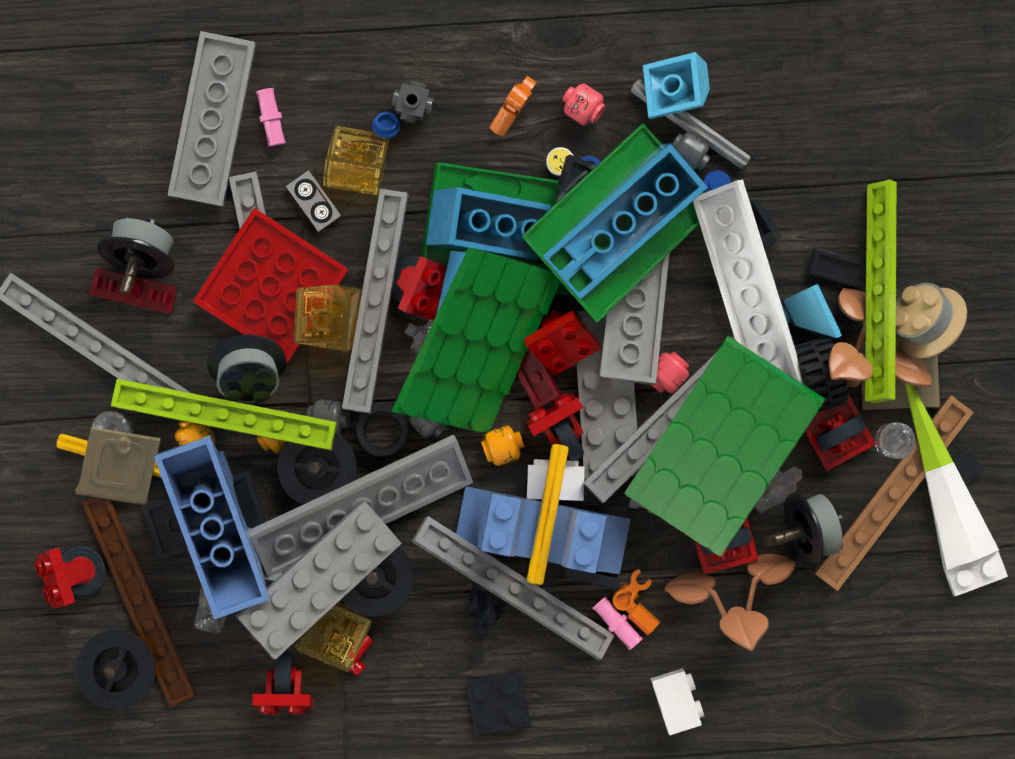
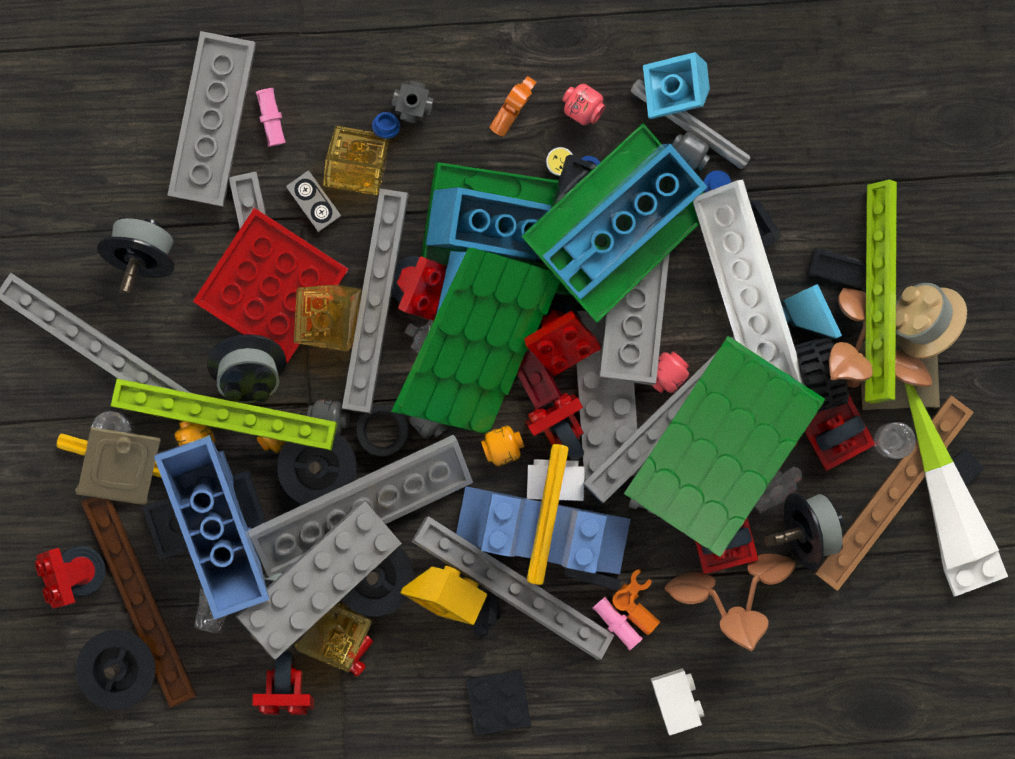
dark red plate [89,268,178,314] -> none
none -> yellow slope [400,566,487,625]

